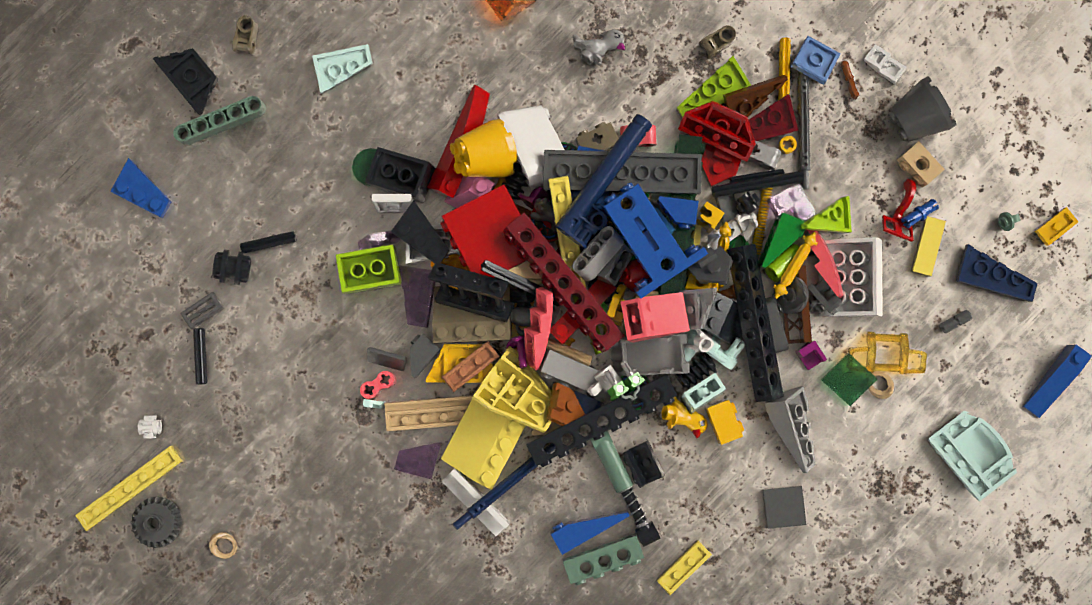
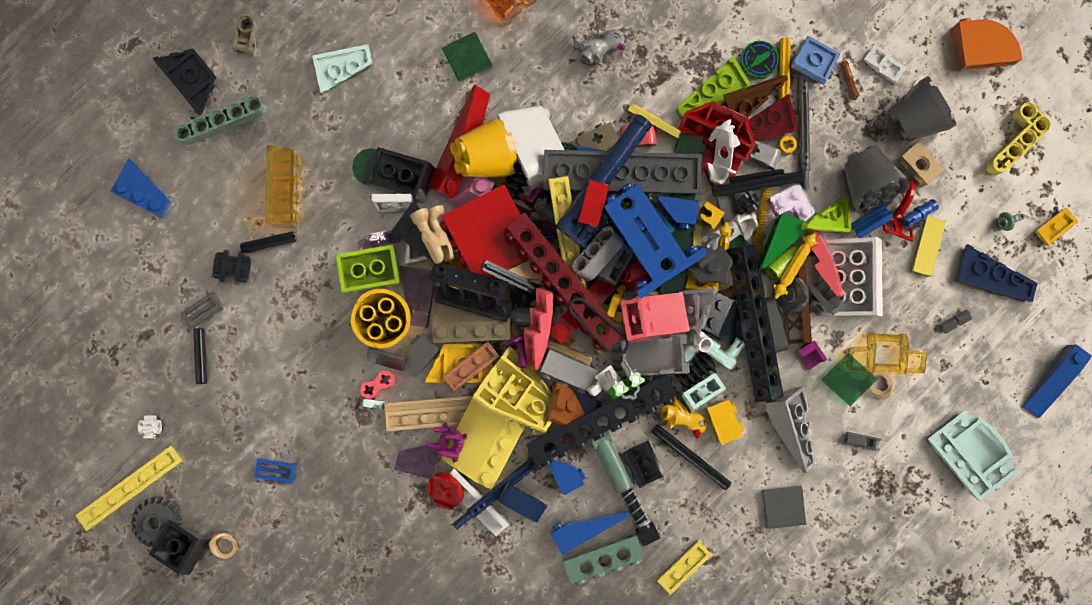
dark tan piece [699,25,736,59] -> none
none -> black slope [148,520,209,575]
none -> blue tile [254,458,297,483]
none -> clear yellow slope [265,145,301,228]
none -> yellow cone [351,289,411,348]
none -> tan piece [410,205,454,264]
none -> magenta piece [426,423,467,463]
none -> red tile [427,472,464,510]
none -> clear green tile [442,32,492,82]
none -> dark blue beam [497,483,547,523]
none -> blue slope [548,459,586,495]
none -> black piece [569,297,629,356]
none -> red slope [578,179,609,227]
none -> light yellow tile [628,103,682,138]
none -> black axle [651,424,732,490]
none -> white piece [706,119,740,185]
none -> tile [741,40,779,79]
none -> dark grey cone [844,145,910,213]
none -> dark grey bar [844,431,882,451]
none -> blue tile [851,204,893,238]
none -> orange brick [953,18,1022,71]
none -> light yellow beam [986,102,1051,175]

